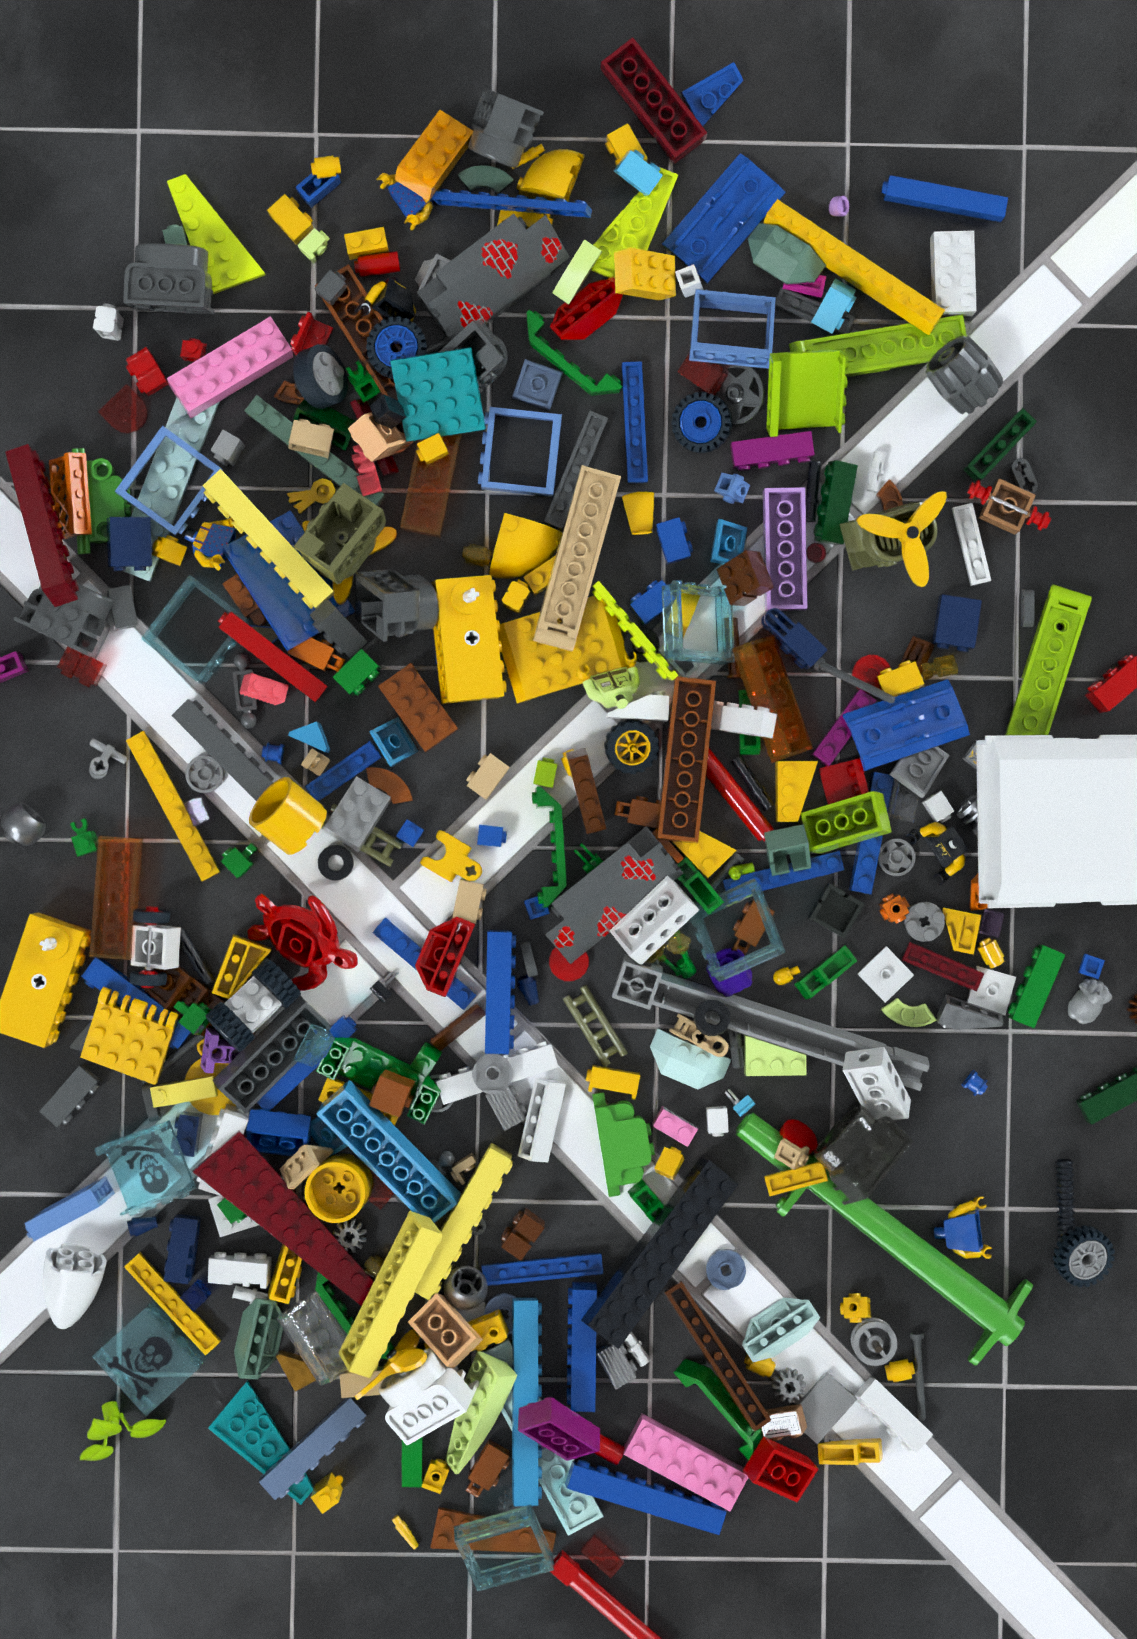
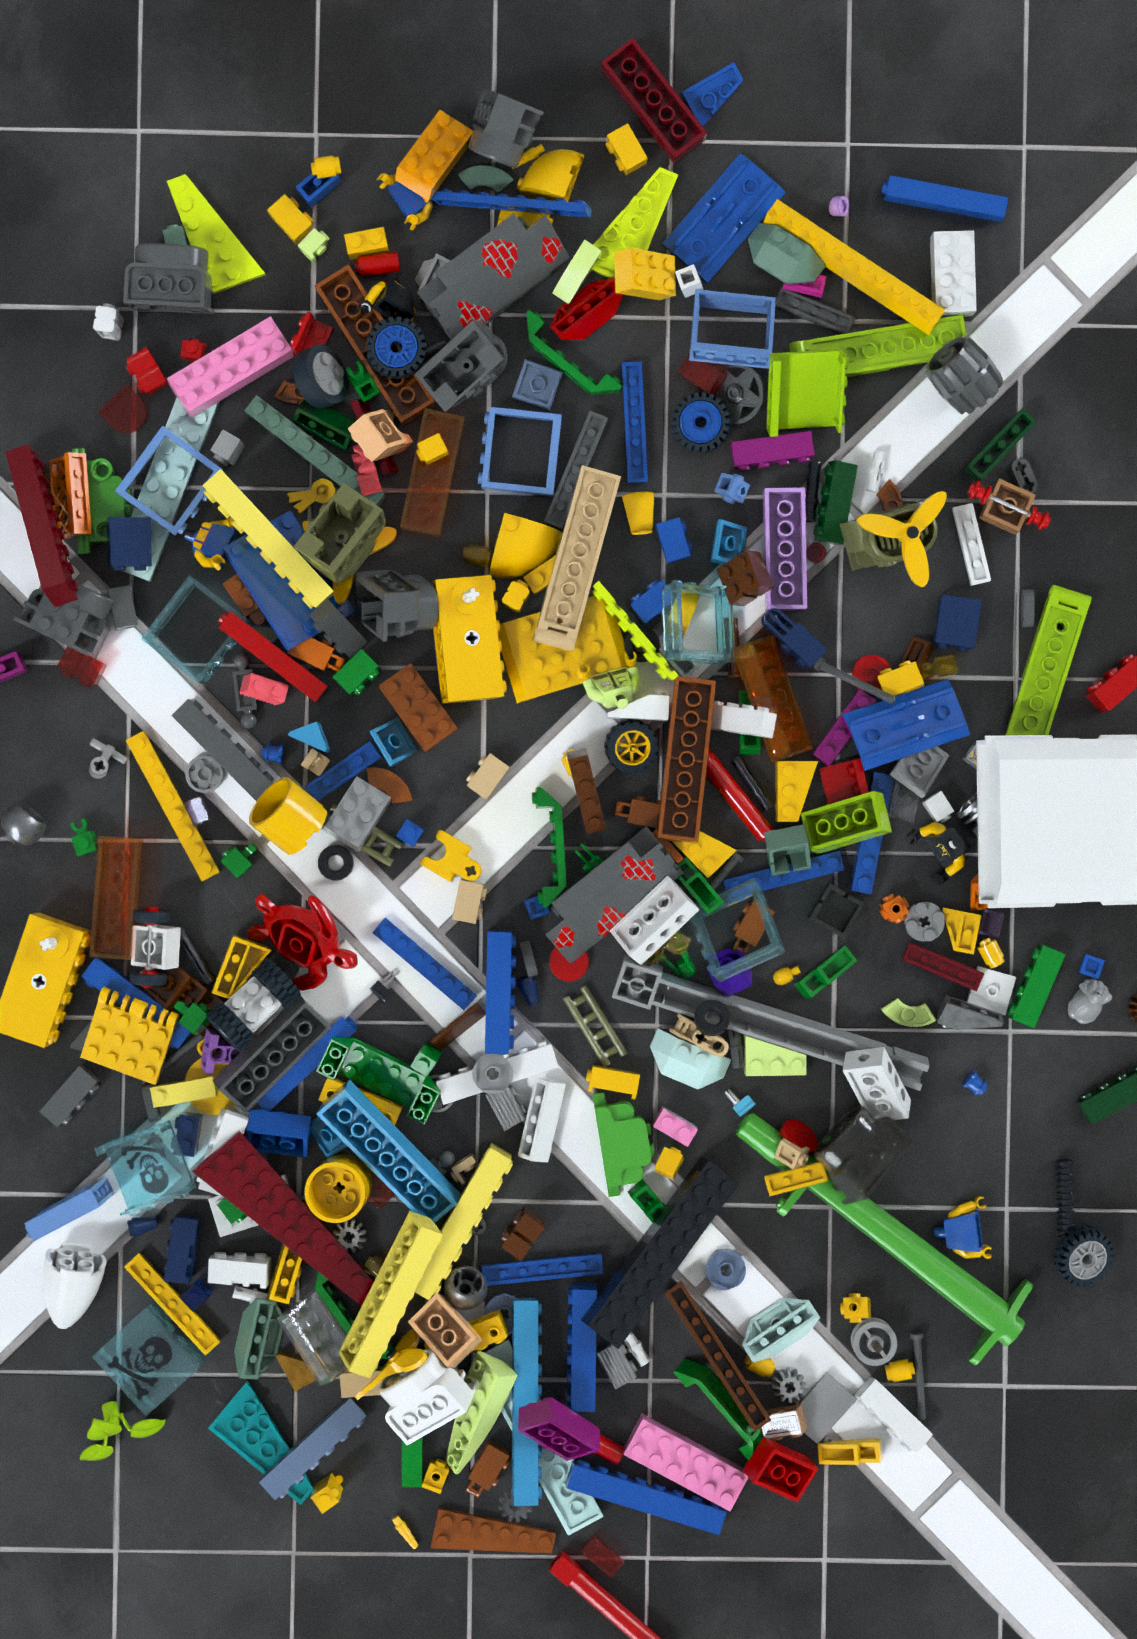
yellow brick [152,535,187,566] -> none
tan bracket [280,1145,333,1189] -> none
tan brick [288,419,334,458] -> none
clear light blue slope [294,1023,335,1067] -> none
dark grey brick [314,270,347,306] -> none
dark orange plate [369,1069,415,1117] -> none
black brick [370,394,406,429] -> none
teal plate [390,347,486,442] -> none
red wedge [415,917,475,997] -> none
clear light blue window [454,1505,554,1591] -> none
blue brick [477,825,507,847] -> none
lime brick [533,757,558,788] -> none
medium azure brick [614,150,663,196] -> none
white brick [706,1106,729,1137] -> none
lime arm [728,862,755,880] -> none
medium azure brick [811,278,857,334] -> none
white plate [857,946,914,1003] -> none
light grey wheel [878,839,915,876] -> none

